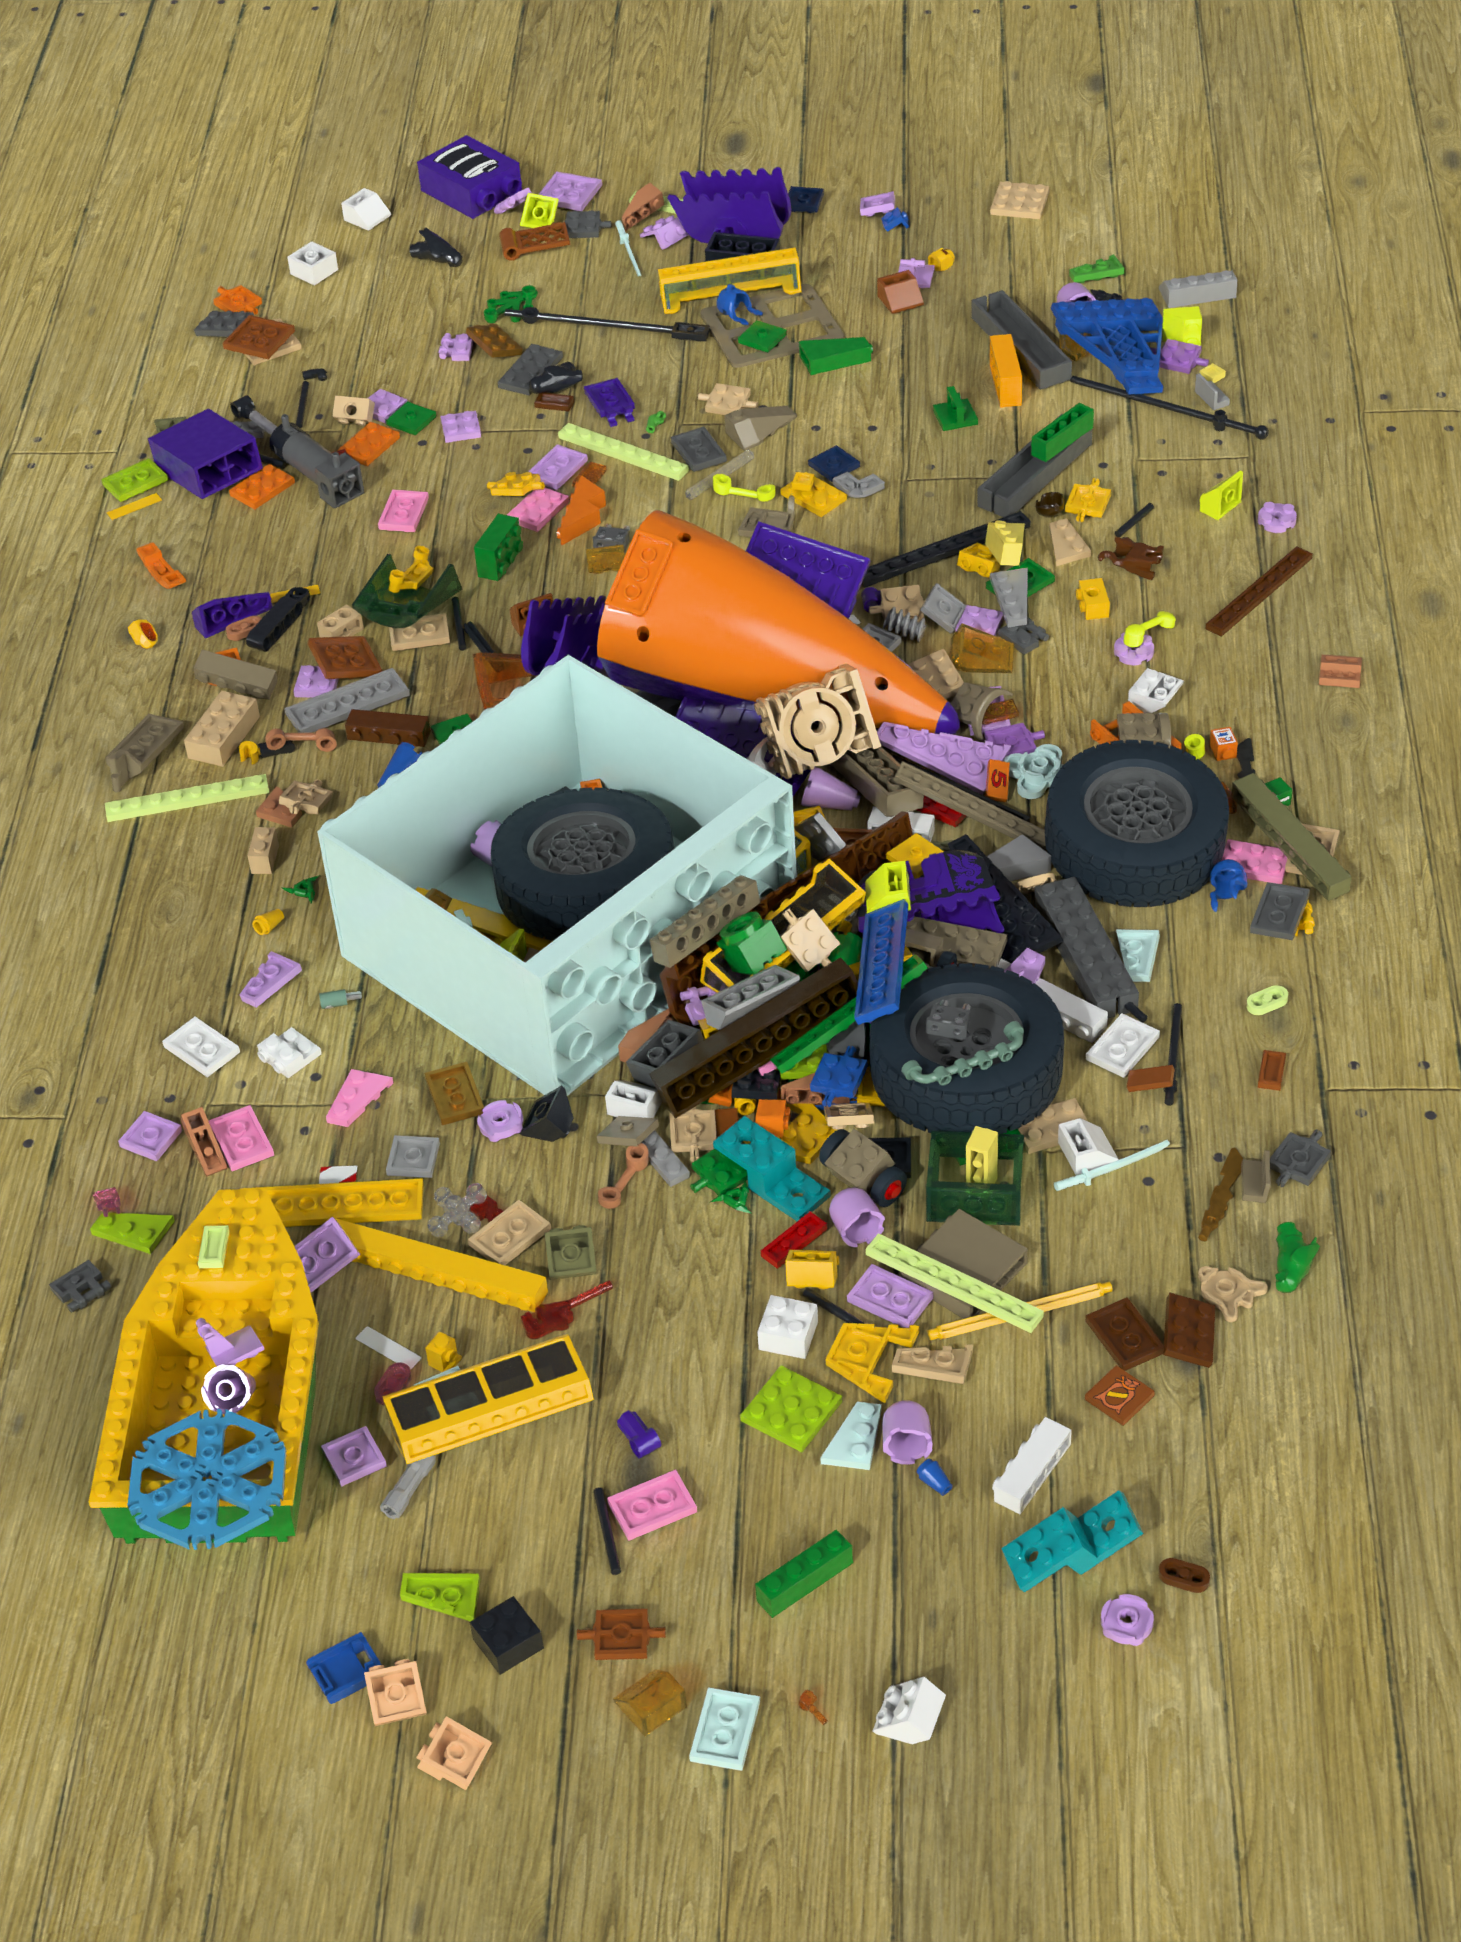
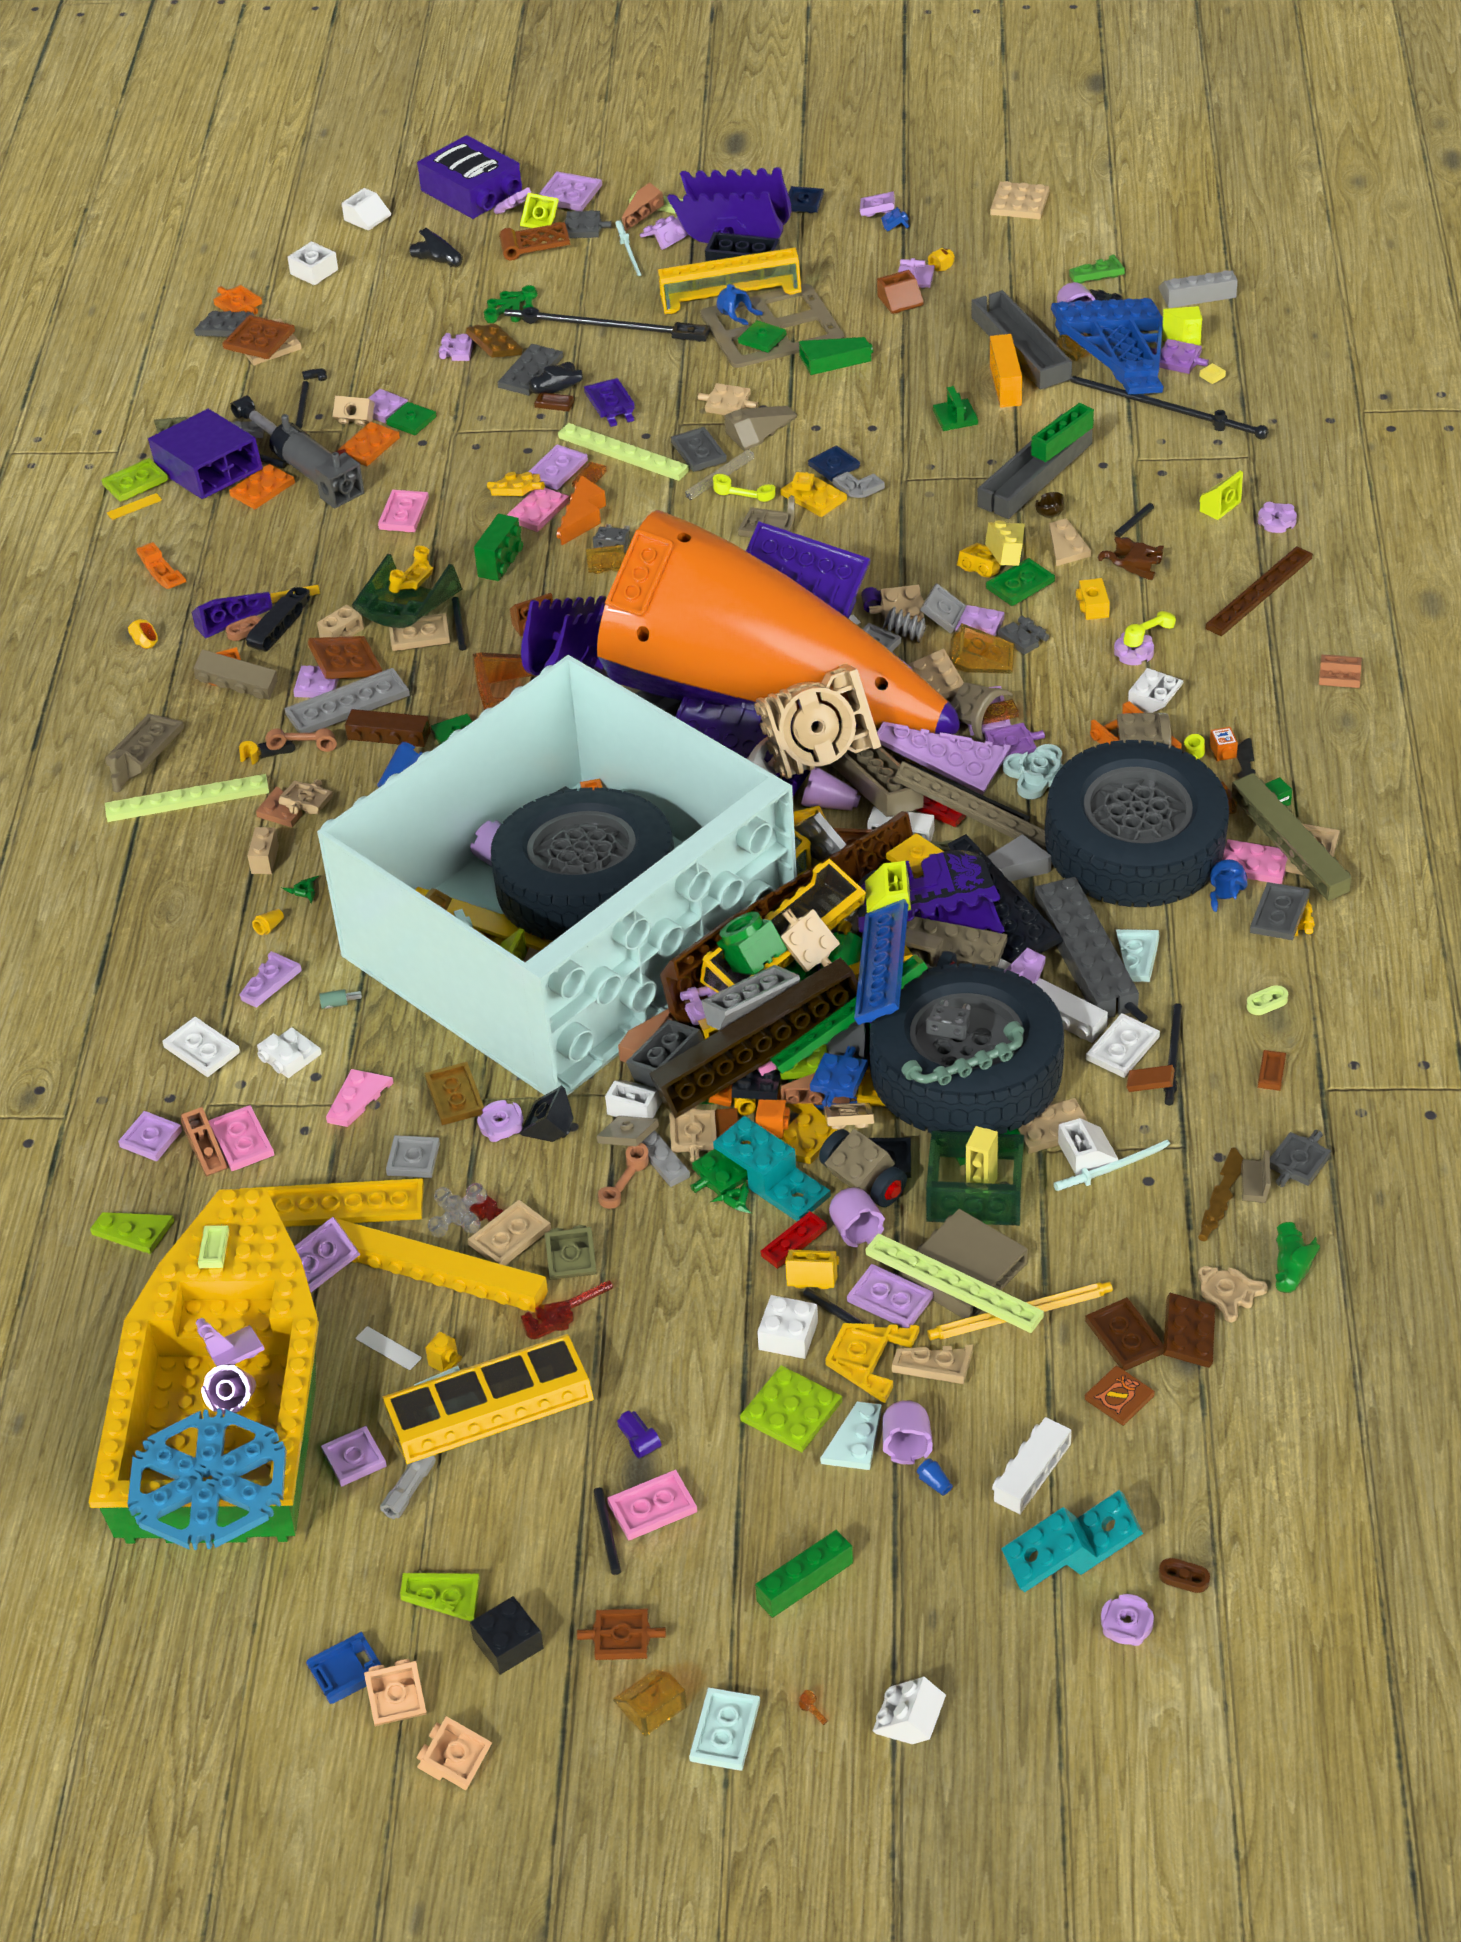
dark grey plate [49,1259,112,1313] -> none
clear pink plate [93,1187,121,1217] -> none
tan brick [184,690,260,767] -> none
white sticker [319,1166,357,1184] -> none
clear pink plate [374,1362,412,1405] -> none
lavender plate [440,411,481,443] -> none
black axle [464,621,505,671] -> none
bright green arm [646,411,666,433] -> none
dark tan brick [650,875,760,968] -> none
black plate [861,511,1031,588] -> none
orange tile [985,759,1010,802] -> none
light grey wing [990,568,1028,628] -> none
tan tile [1014,873,1056,894] -> none
yellow plate [1065,478,1111,522] -> none
light grey panel [1195,373,1230,410] -> none

